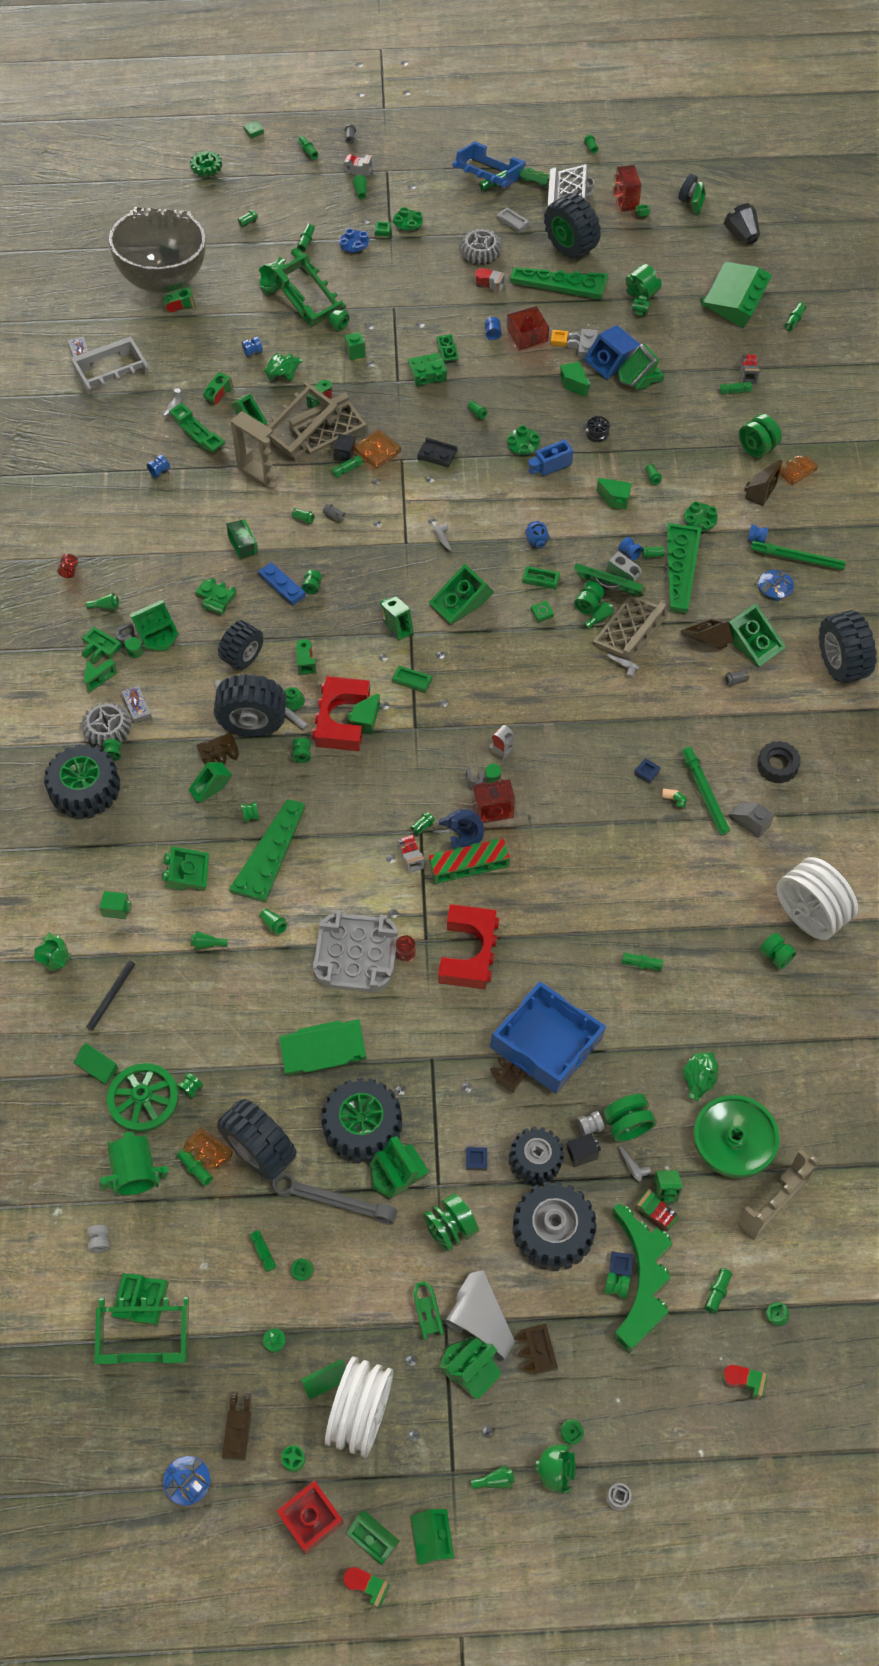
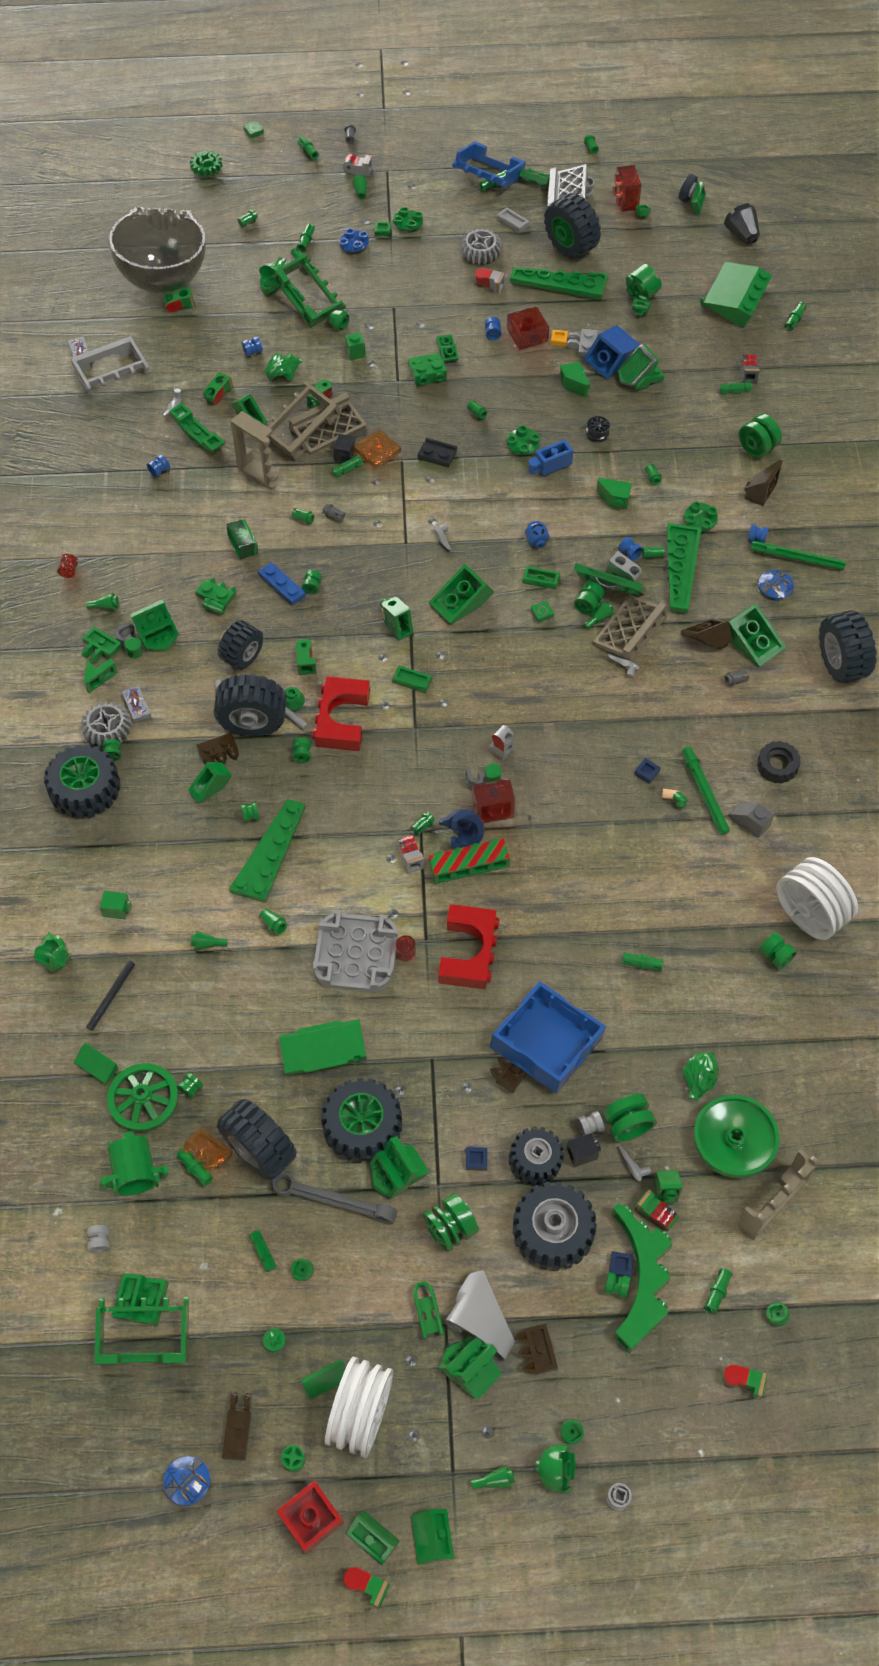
green plate [162,846,209,891] -> none
green slope [347,694,380,734] -> none
clear orange plate [780,456,818,486] -> none

